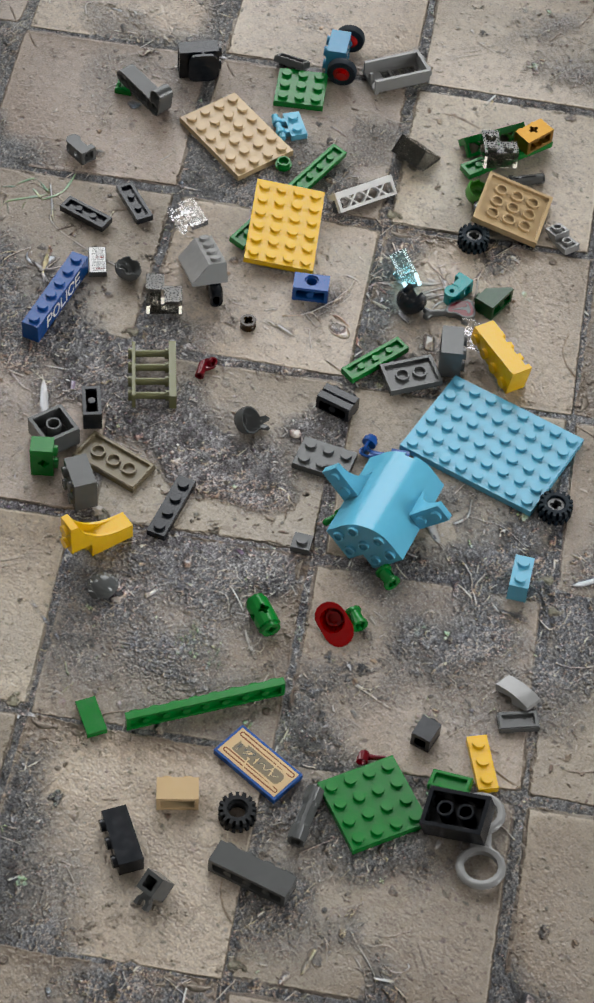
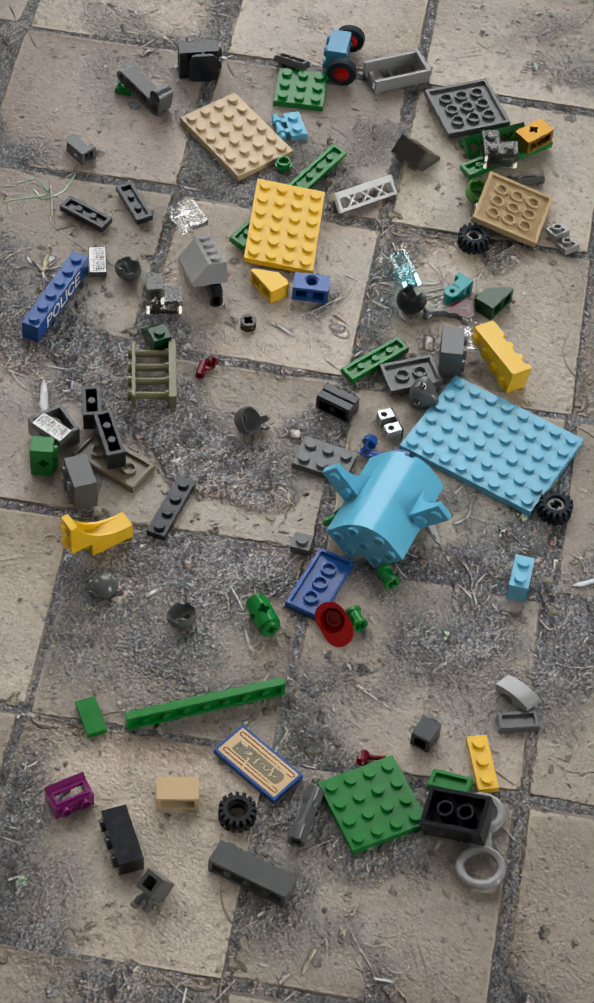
none -> tile [31,412,73,446]
none -> magenta window [44,772,94,819]
none -> black brick [93,409,126,470]
none -> dark green slope [141,324,171,350]
none -> dark grey hair [166,602,197,628]
none -> yellow slope [250,269,289,304]
none -> blue tile [284,548,355,620]
none -> flat silver piece [376,408,404,441]
none -> dark grey piece [409,376,439,409]
none -> dark grey plate [424,78,510,139]

